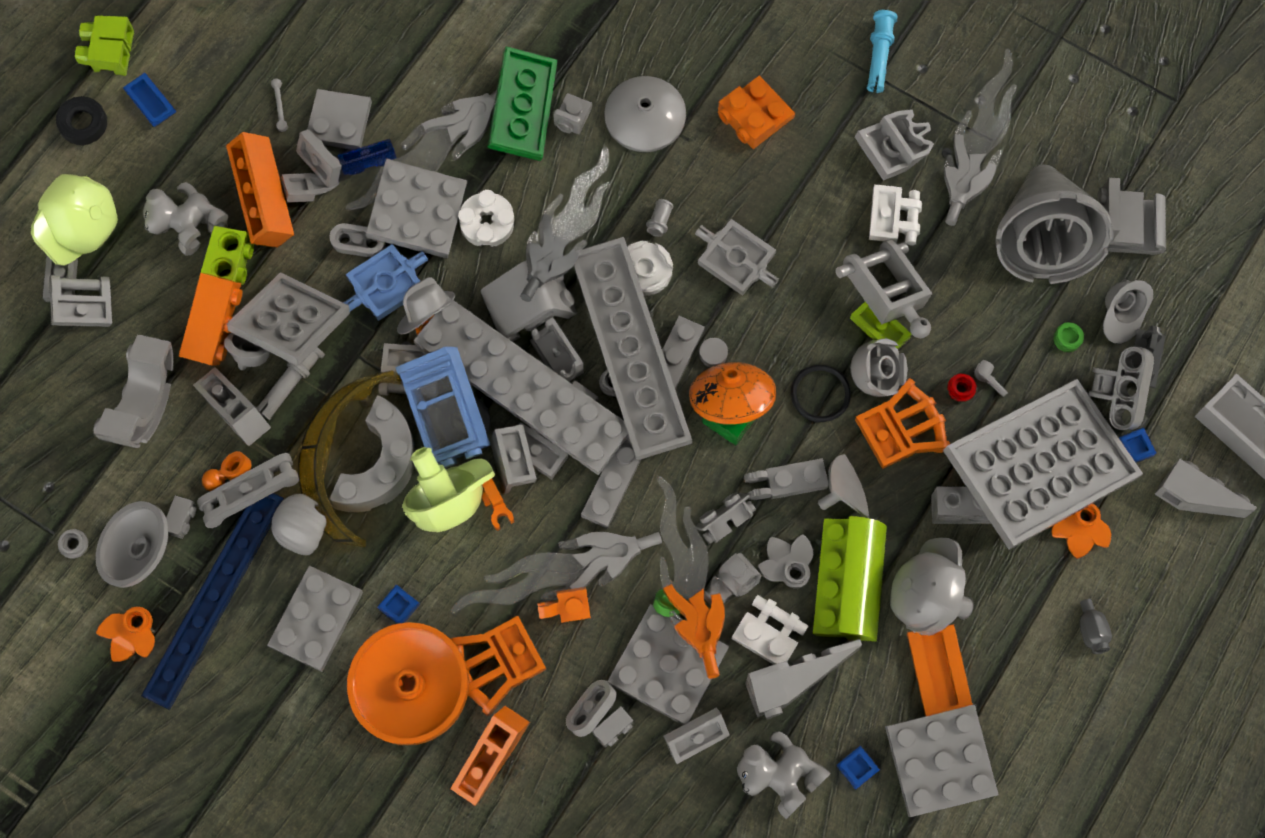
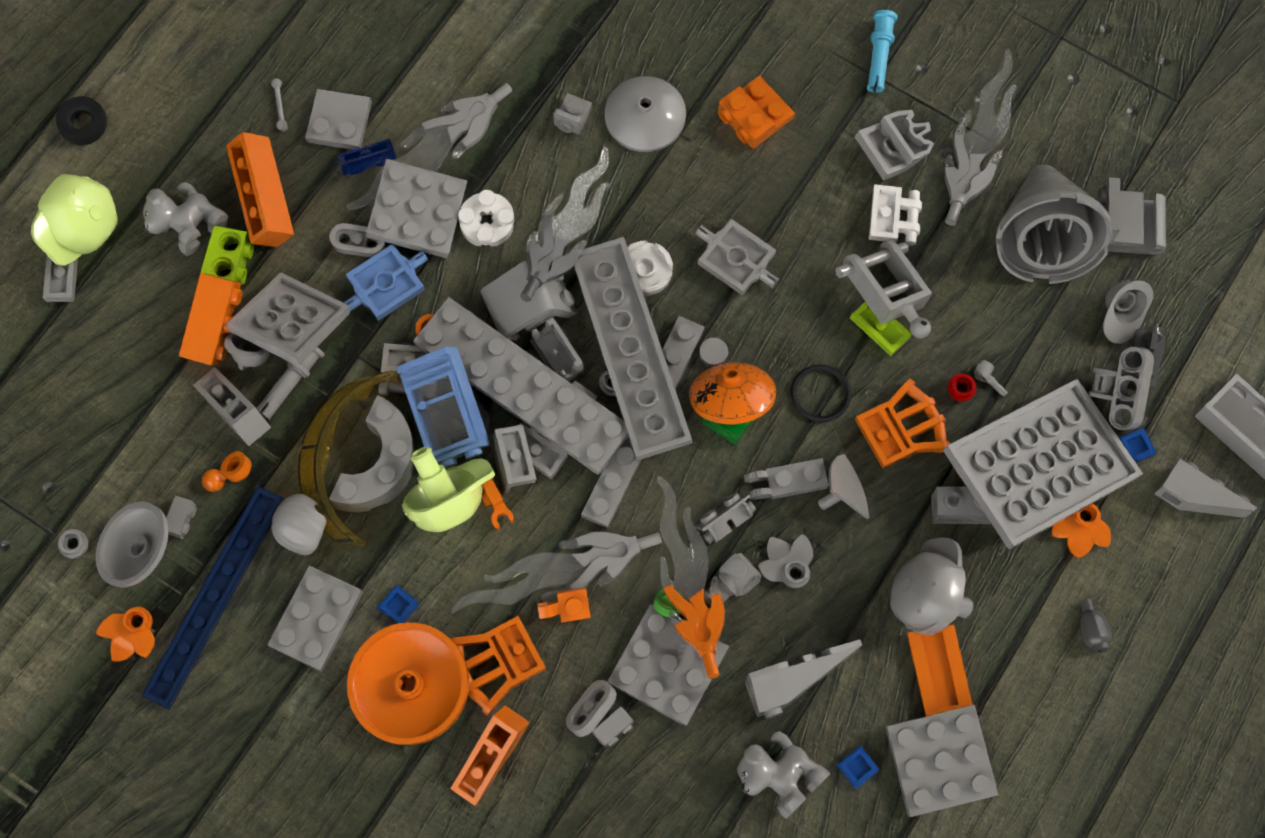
light grey plate [49,275,112,327] -> none
lime hips [75,16,134,76] -> none
light grey brick [94,334,173,448] -> none
blue tile [123,73,176,127] -> none
light grey plate [197,453,299,528] -> none
light grey plate [281,173,339,203] -> none
light grey plate [296,129,342,188] -> none
light grey piece [397,277,455,335] -> none
green tile [488,46,558,161] -> none
light grey pin [646,199,673,237] -> none
light grey plate [663,707,730,764] -> none
white plate [731,595,808,665] -> none
lime brick [813,516,887,641] -> none
light grey cylinder [850,338,908,397] -> none
bright green tile [1054,322,1084,352] -> none

